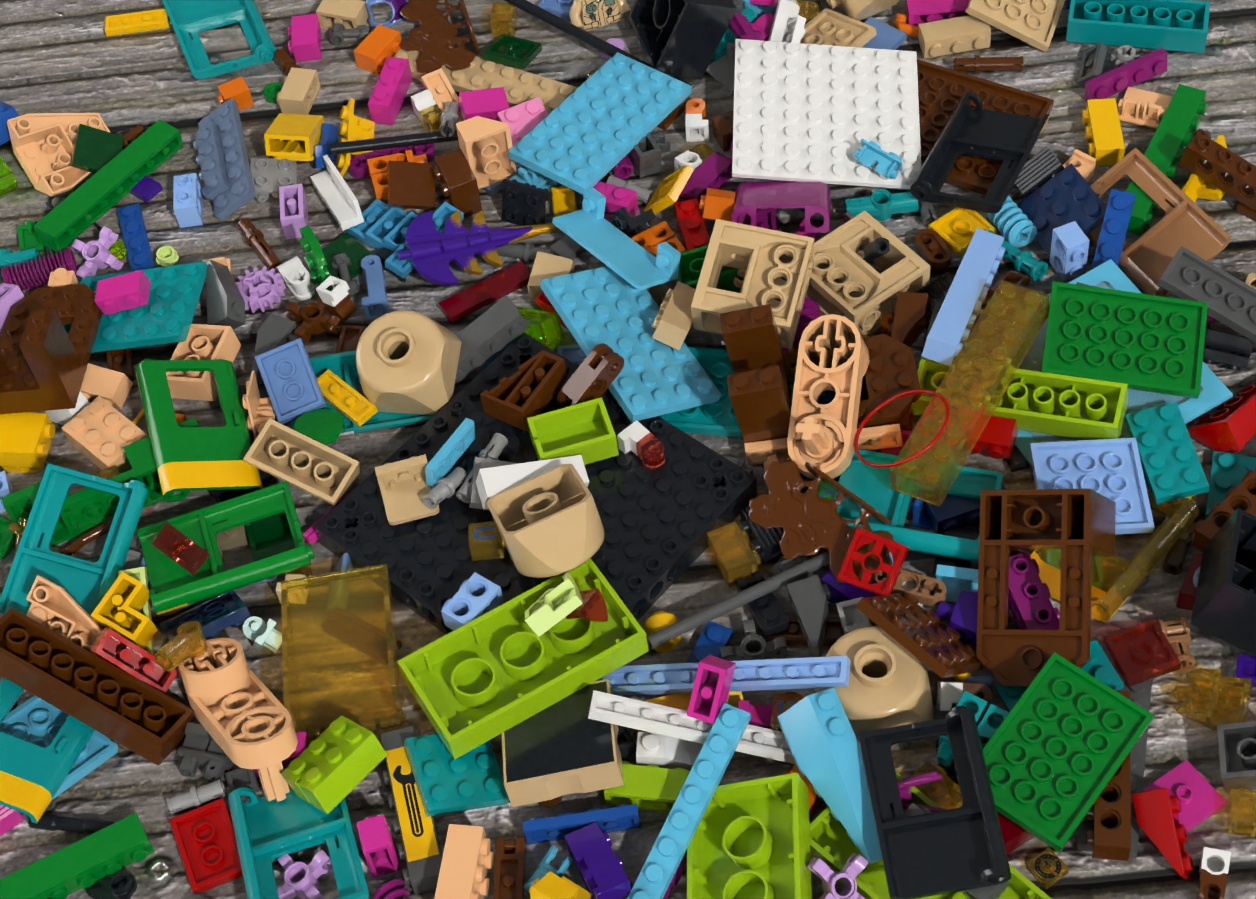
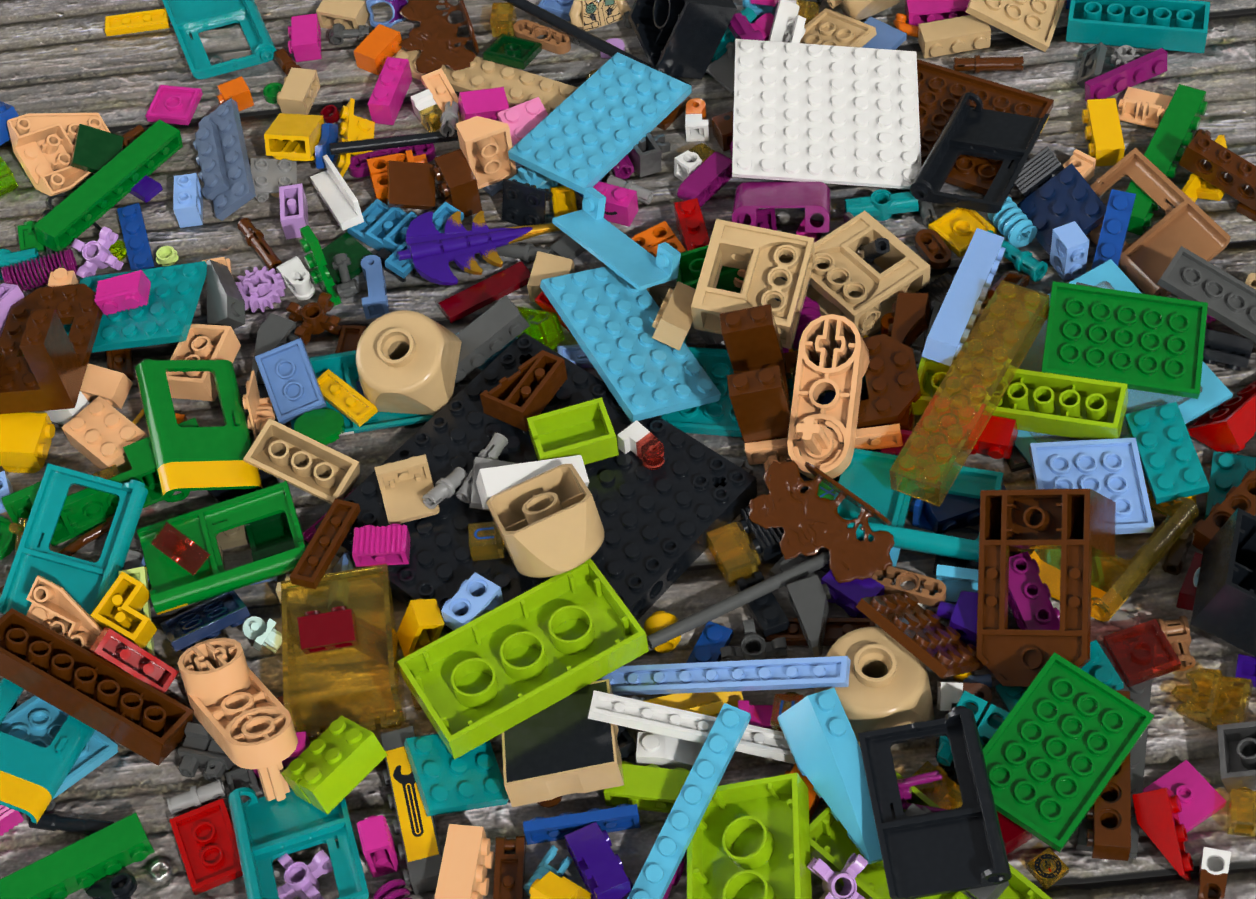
clear yellow piece [154,621,208,672] -> none
leg [316,275,357,324] -> none
medium azure tile [425,418,475,488] -> none
yellowish green slope [525,572,583,637] -> none
reddish brown piece [557,343,624,408] -> none
clear red tile [566,588,608,622] -> none
black bracket [610,207,656,236] -> none
yellow plate [643,165,694,214] -> none
dark pink brick [687,655,736,724] -> none
orange brick [699,188,736,222] -> none
light grey bracket [836,597,872,635] -> none
red piece [837,528,909,596] -> none
medium azure hinge [854,139,904,179] -> none
red piece [854,389,950,468] -> none
none -> dark pink plate [146,85,203,125]
none -> reddish brown plate [290,498,361,589]
none -> dark red brick [297,606,359,654]
none -> dark red hinge [320,105,340,124]
none -> dark pink brick [352,524,411,567]
none -> yellow brick [396,599,445,657]
none -> medium nougat beam [513,20,571,54]

